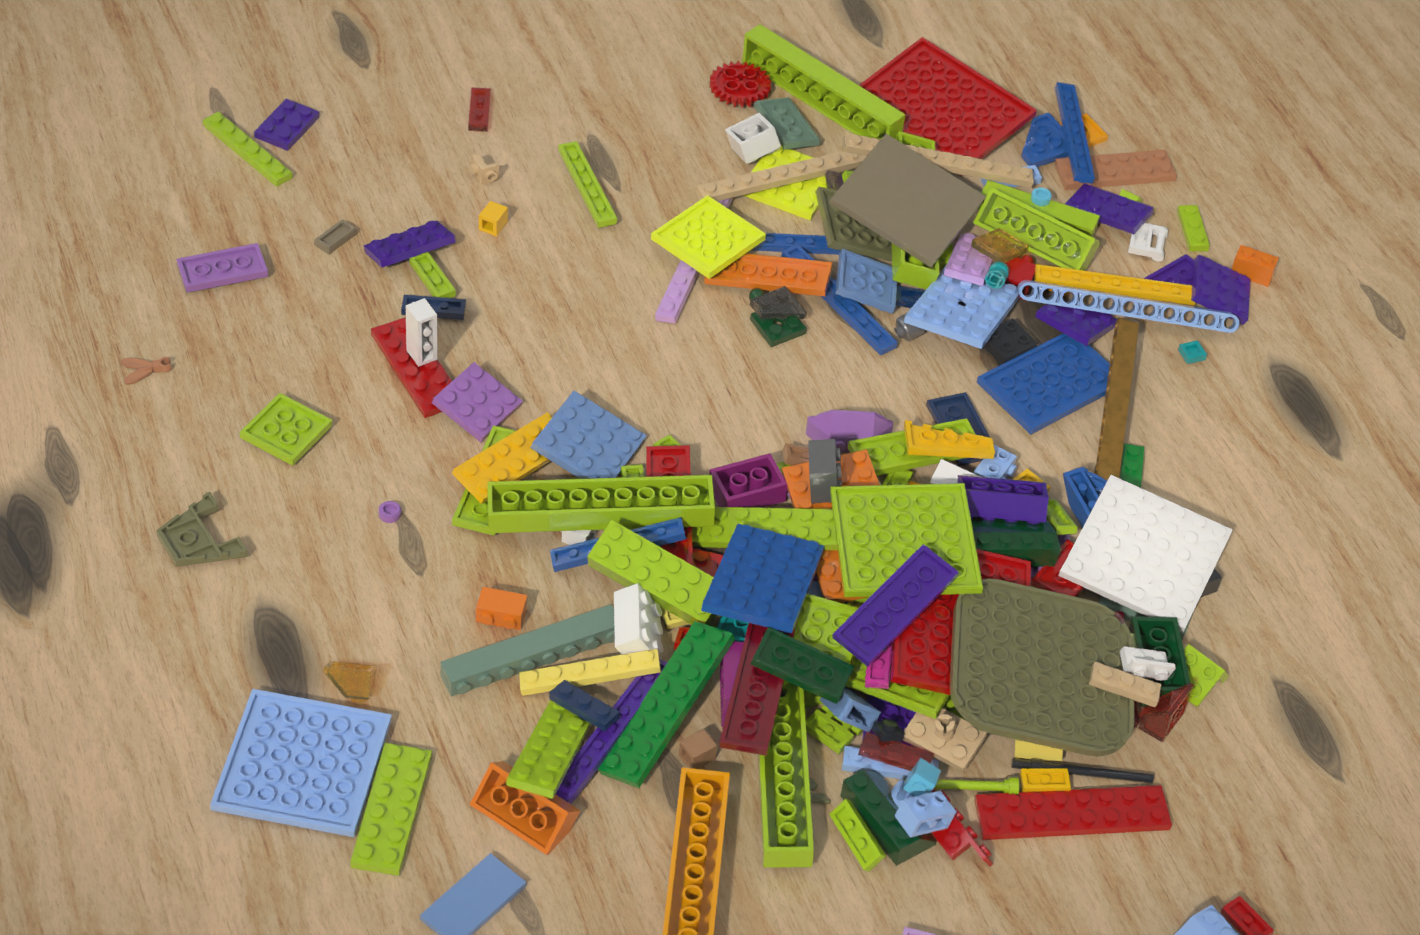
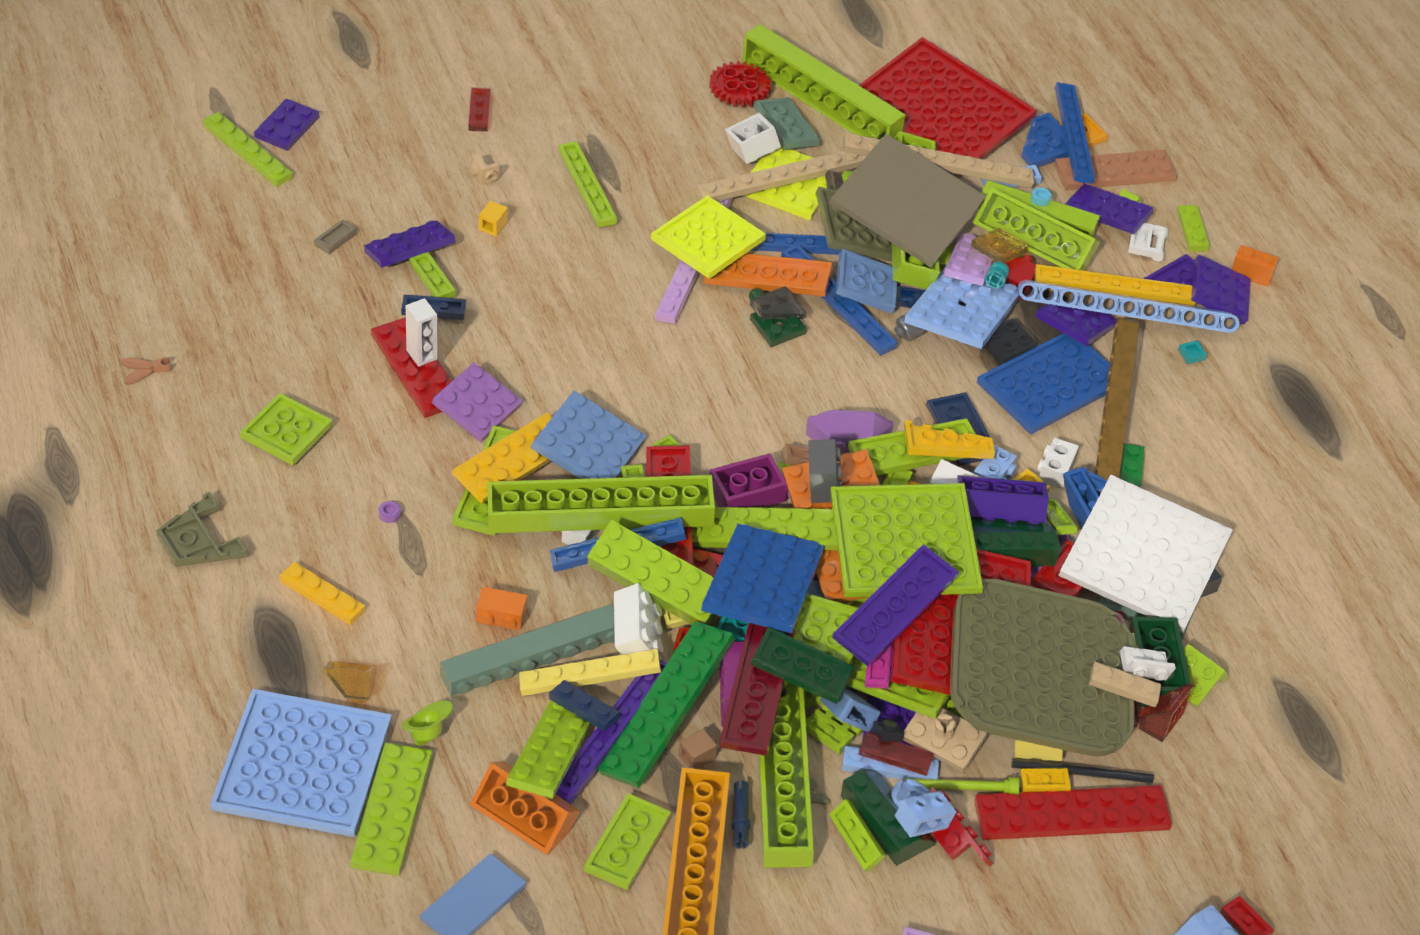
medium lavender plate [176,243,268,293] -> none
medium azure brick [903,758,941,797] -> none
none -> yellow plate [279,562,365,625]
none -> lime piece [401,700,453,746]
none -> lime plate [584,793,671,891]
none -> dark blue pin [732,781,751,849]
none -> white brick [1037,437,1079,489]

